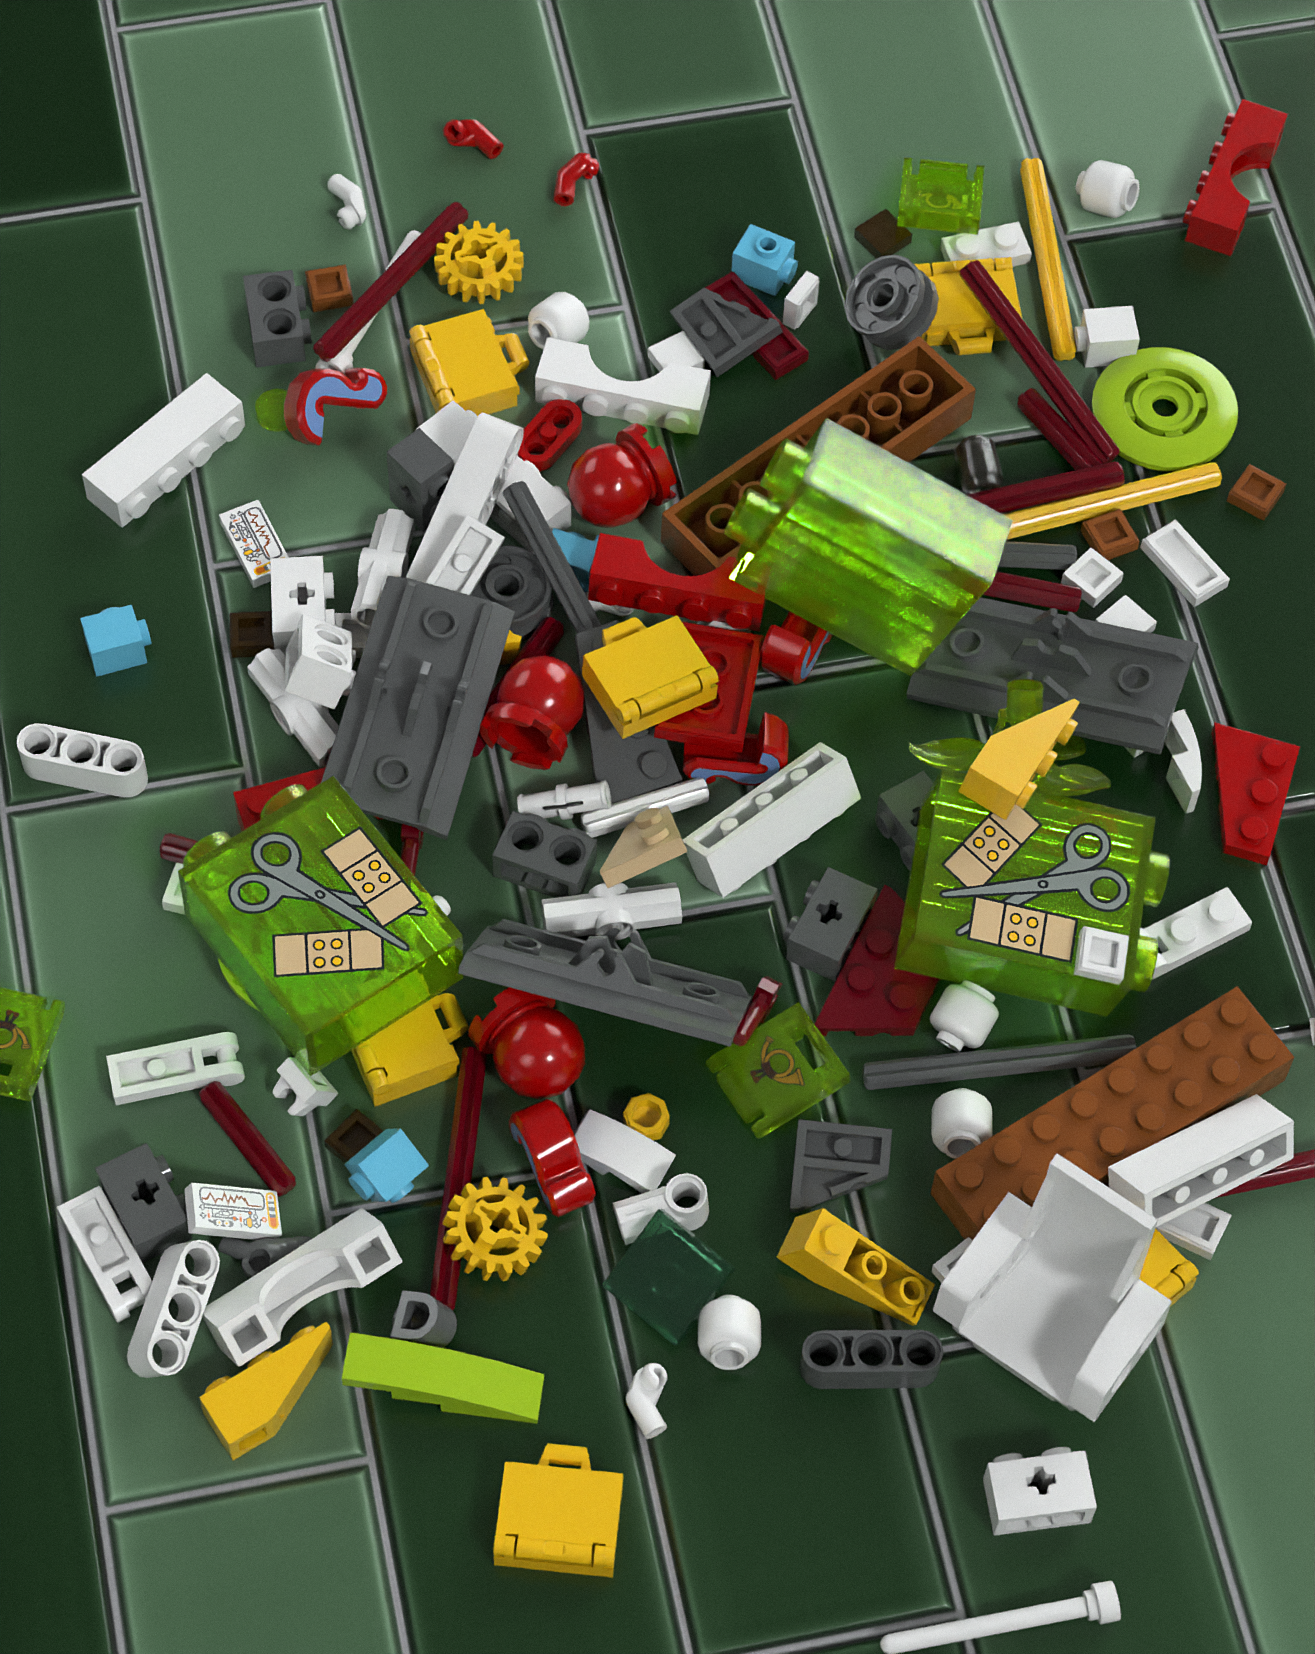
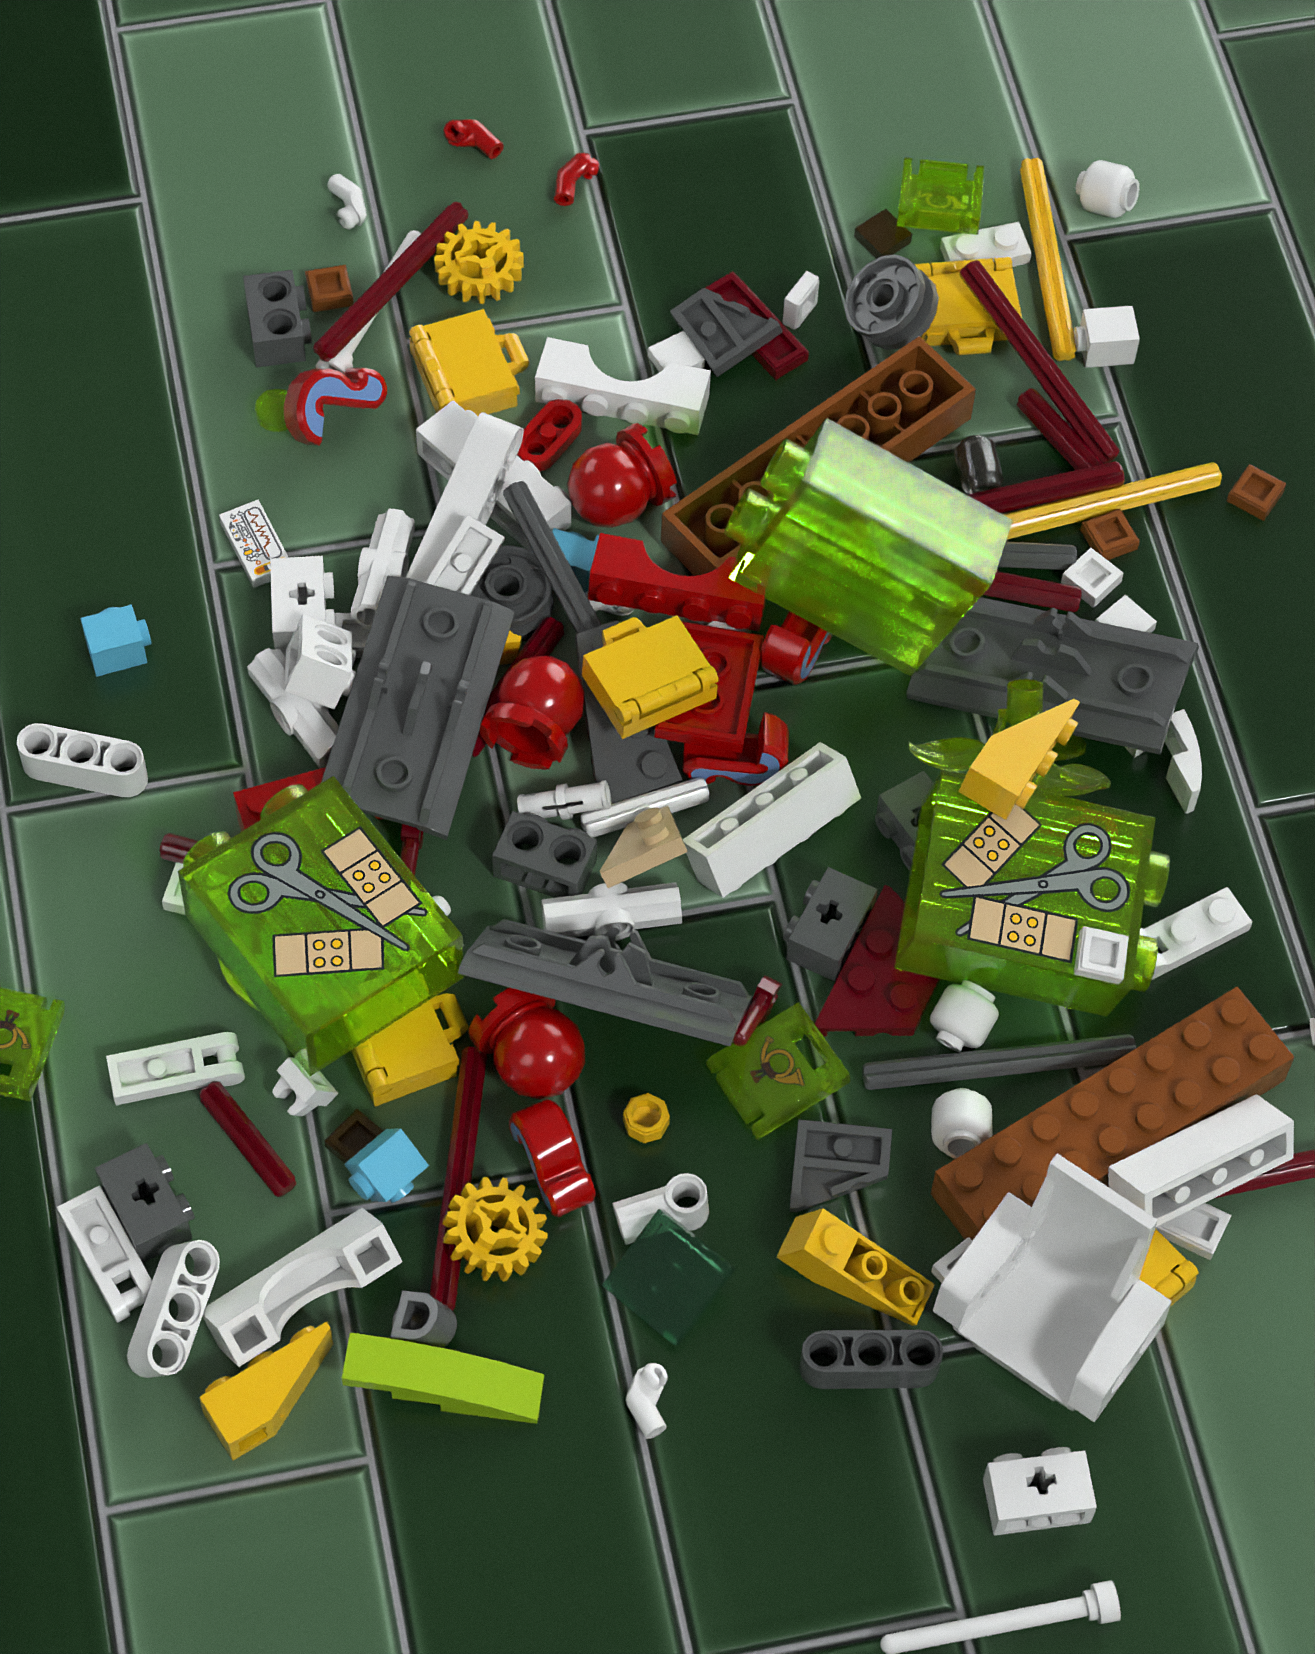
white brick [82,373,245,528] -> none
white tile [184,1183,282,1240] -> none
dark grey animal [218,1236,312,1279] -> none
dark brown tile [230,611,275,658] -> none
dark grey brick [386,428,454,532] -> none
yellow piece [493,1443,623,1578] -> none
white head [528,292,589,350] -> none
white slope [574,1110,676,1193] -> none
white head [698,1295,761,1370] -> none
medium azure brick [732,224,798,296] -> none
lime piece [1091,347,1238,471] -> none
white tile [1140,520,1230,607] -> none
red arch [1183,99,1288,256] -> none
red wing [1212,722,1300,865] -> none

